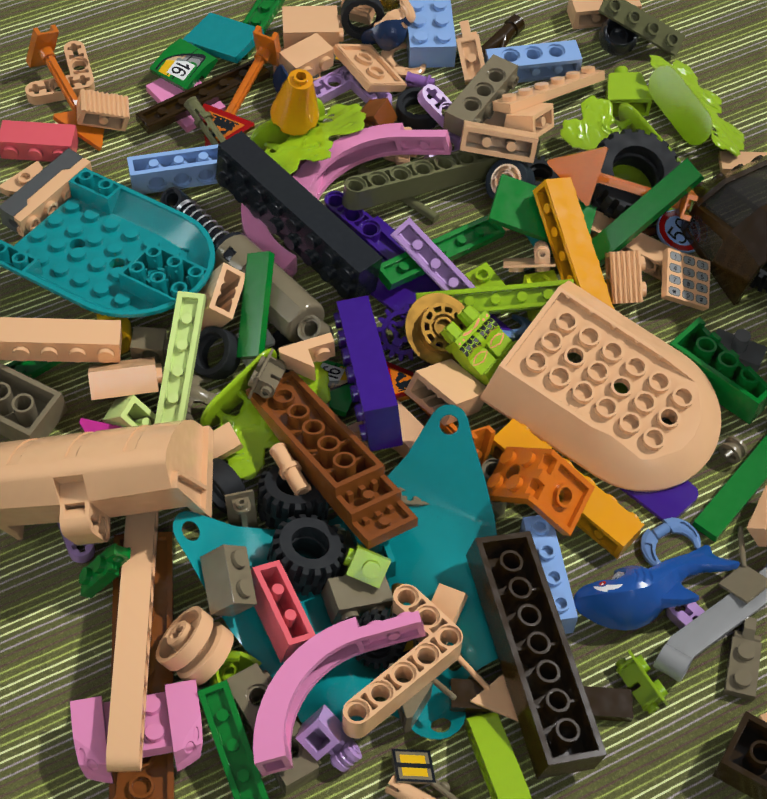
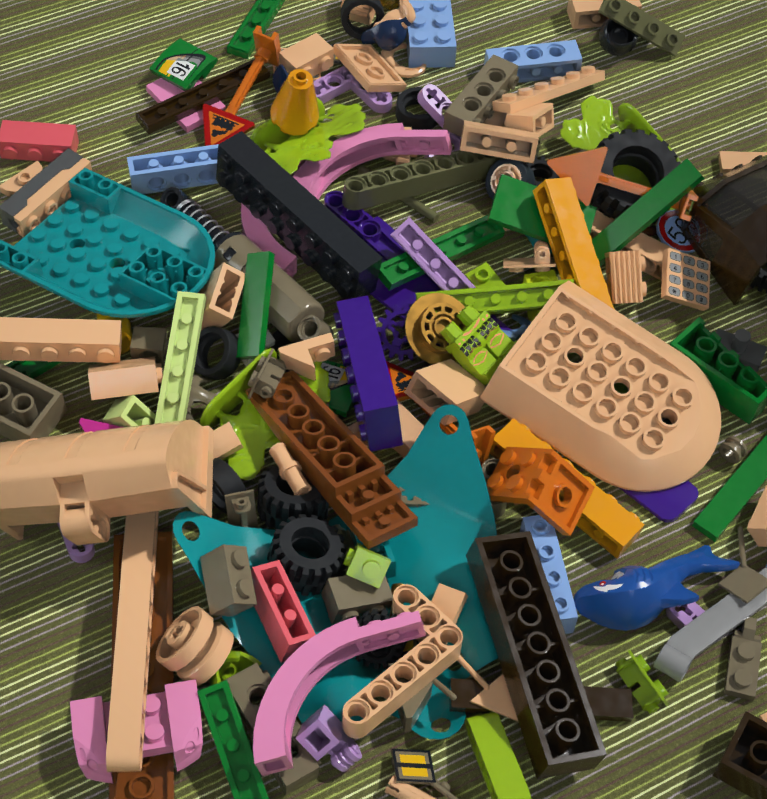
light nougat beam [25,40,95,105] -> none
orange piece [26,25,104,151] -> none
light nougat brick [76,88,130,132] -> none
green hinge [79,543,131,598] -> none
teal tile [183,12,265,64] -> none
olive pin [184,96,226,145] -> none
light nougat brick [282,5,344,49] -> none
dark orange brick [361,98,398,128] -> none
medium lavender pin [405,71,435,88] -> none
light nougat hinge [456,20,485,85] -> none
dark brown plant [481,14,525,57] -> none
lime torso [605,66,653,116] -> none
medium blue piece [640,517,701,567] -> none
lime plant [648,55,745,156] -> none

